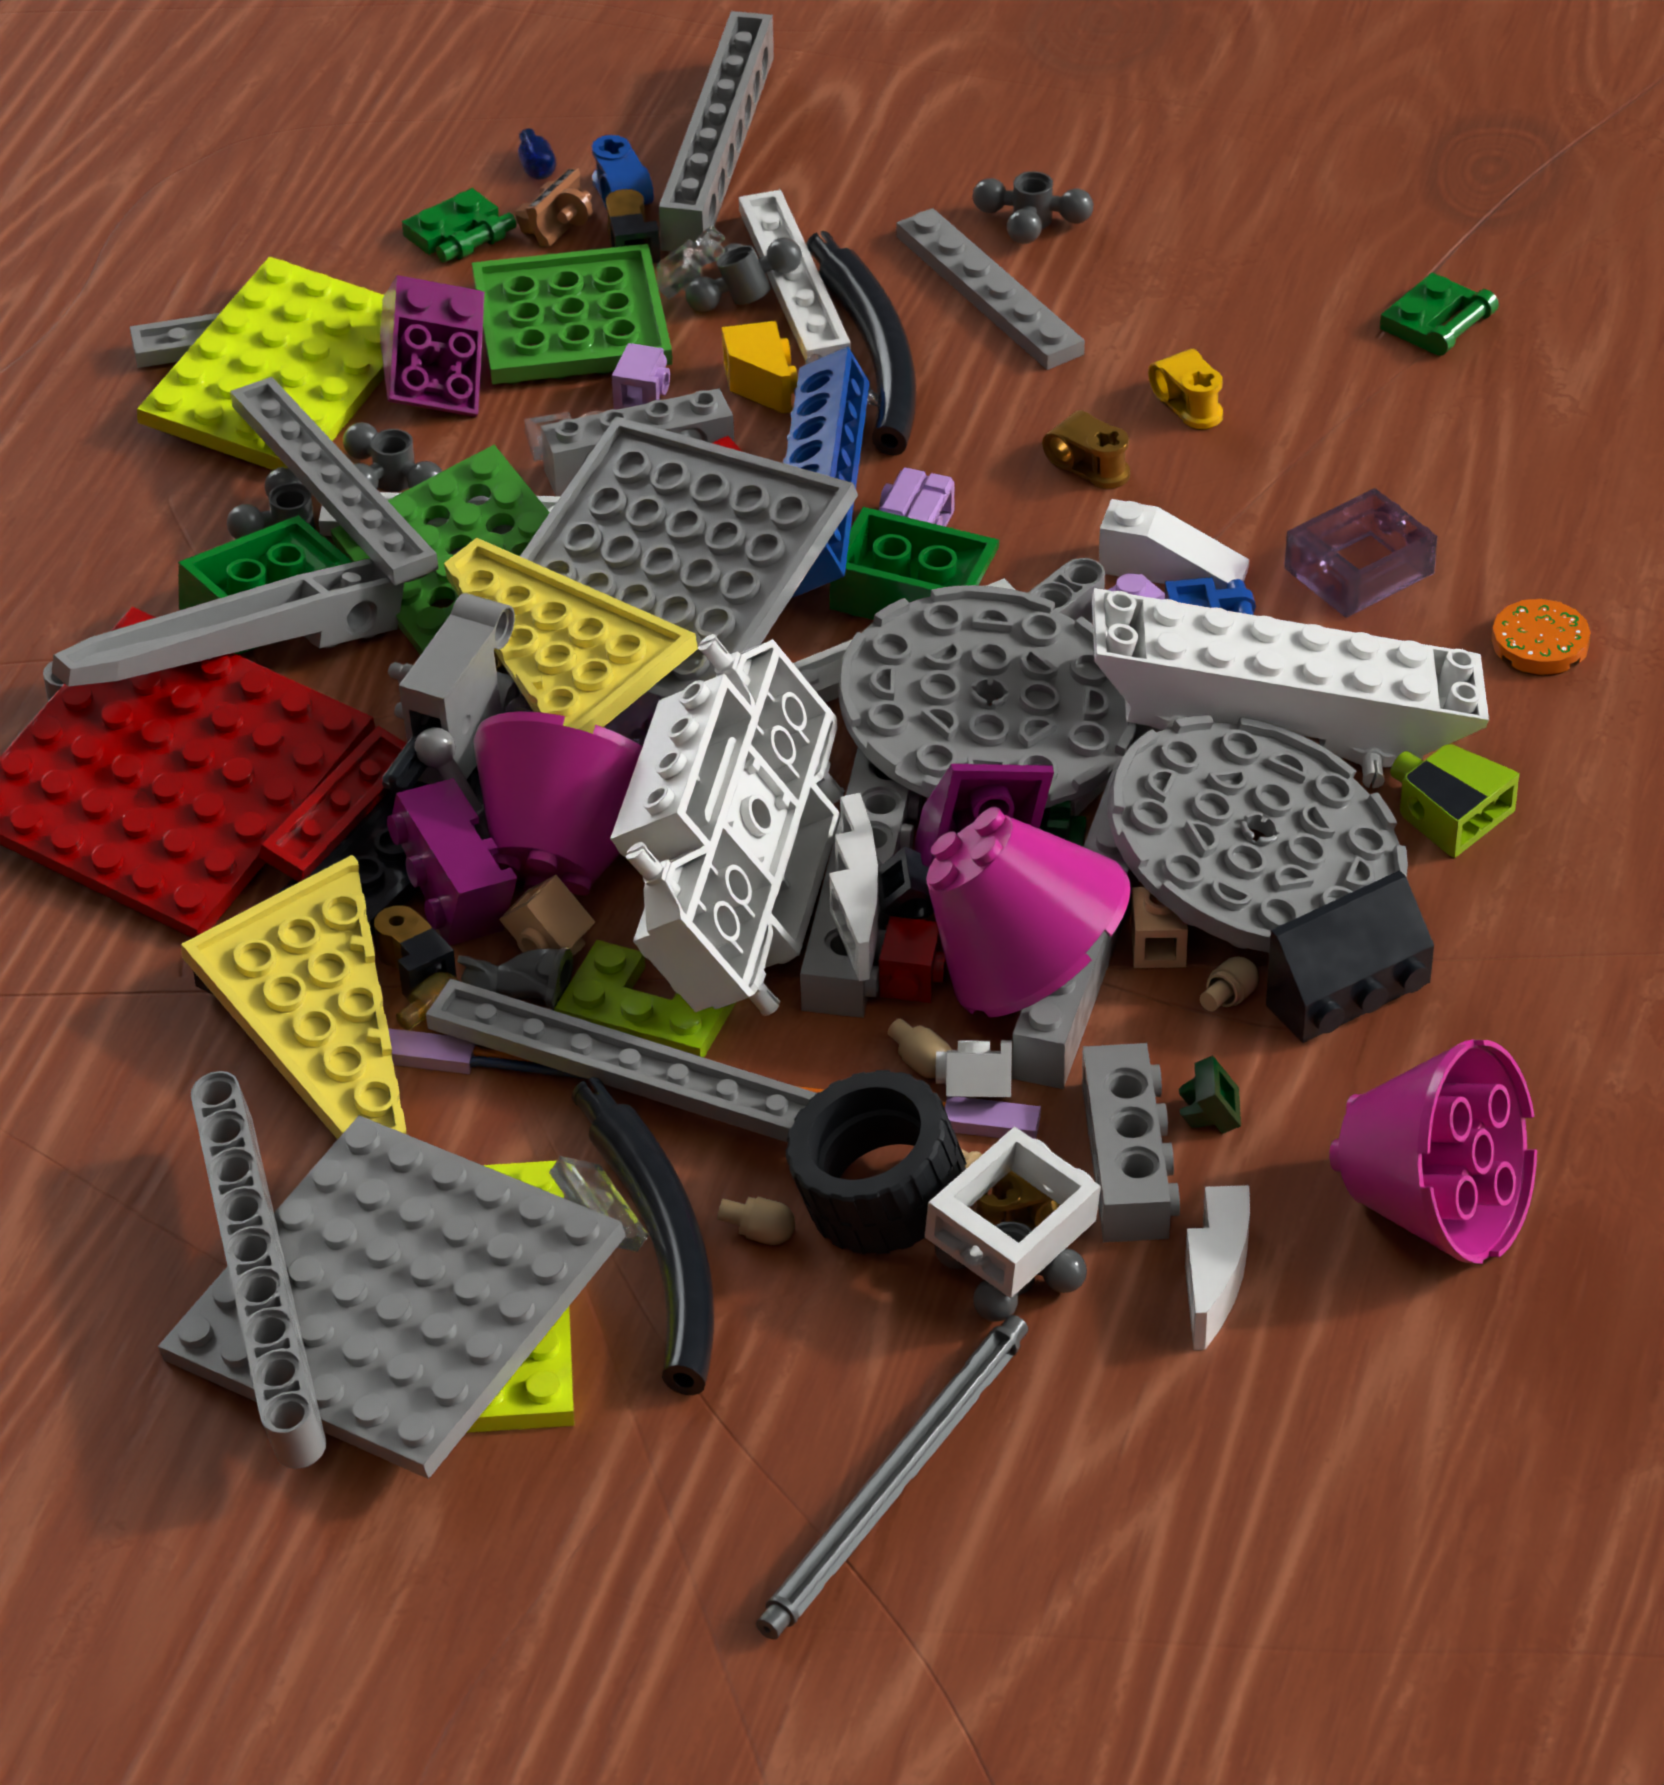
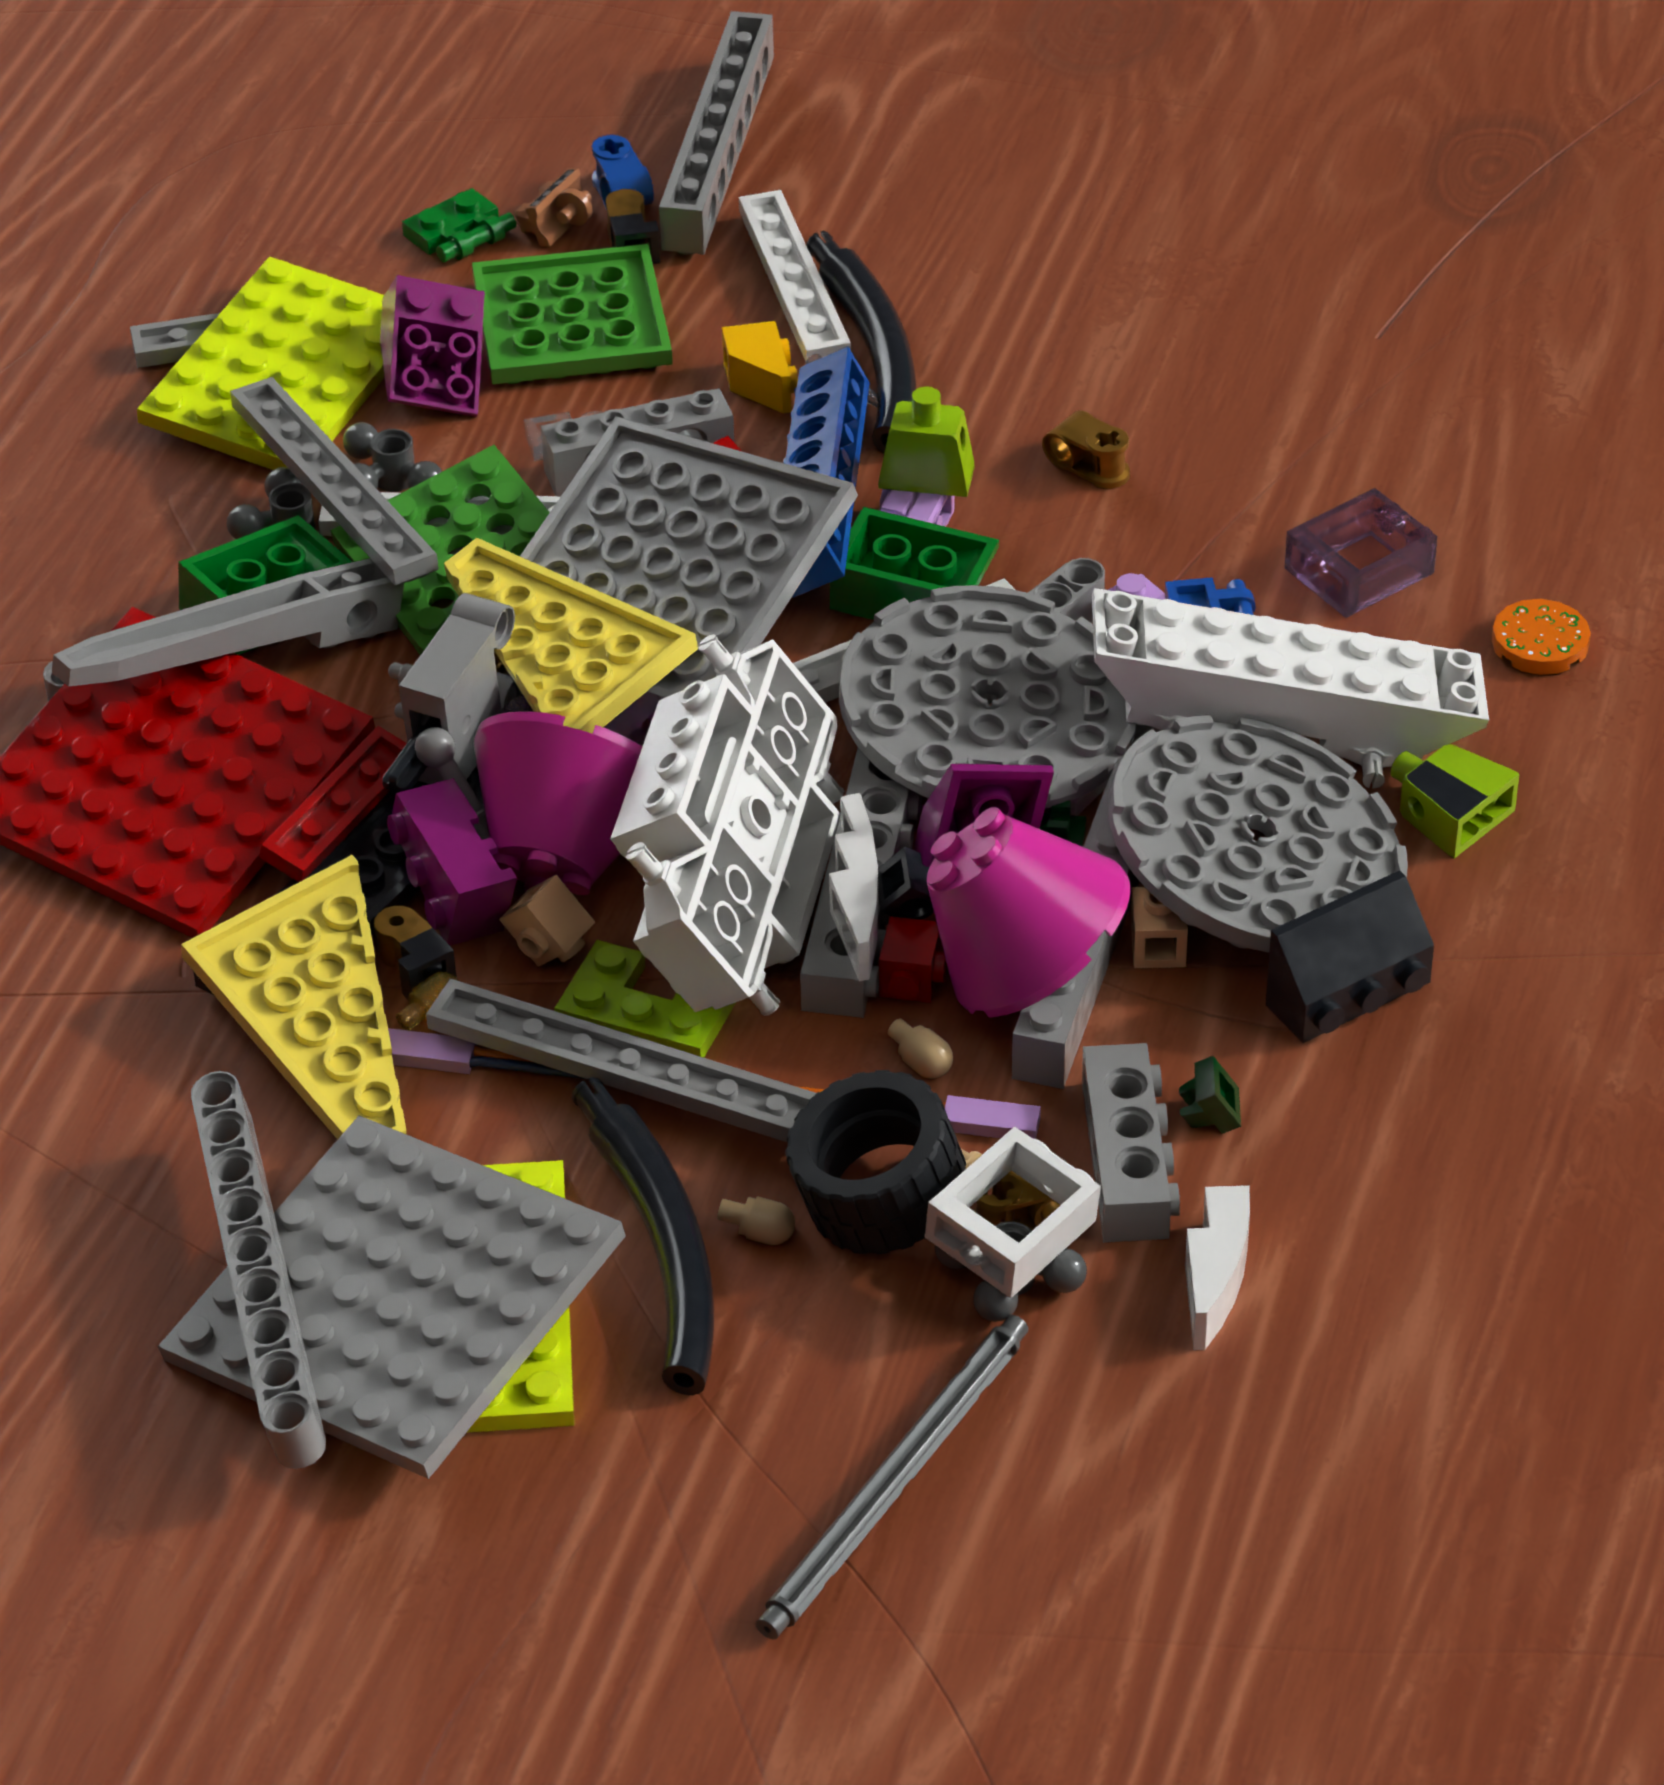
dark grey animal [457,947,573,1011] -> none
clear blue cylinder [518,128,557,180] -> none
clear plate [549,1156,649,1252] -> none
lavender brick [612,343,670,409] -> none
clear plate [657,226,725,300] -> none
dark grey piece [685,238,802,312] -> none
light grey plate [896,208,1085,370] -> none
white brick [936,1040,1012,1097] -> none
dark grey piece [972,171,1094,244] -> none
white slope [1099,499,1249,590] -> none
yellow piece [1148,349,1223,429] -> none
tan cylinder [1200,956,1259,1011] -> none
dark pink cone [1329,1040,1537,1264] -> none
green plate [1380,272,1499,356] -> none
none -> lime torso [878,387,975,497]

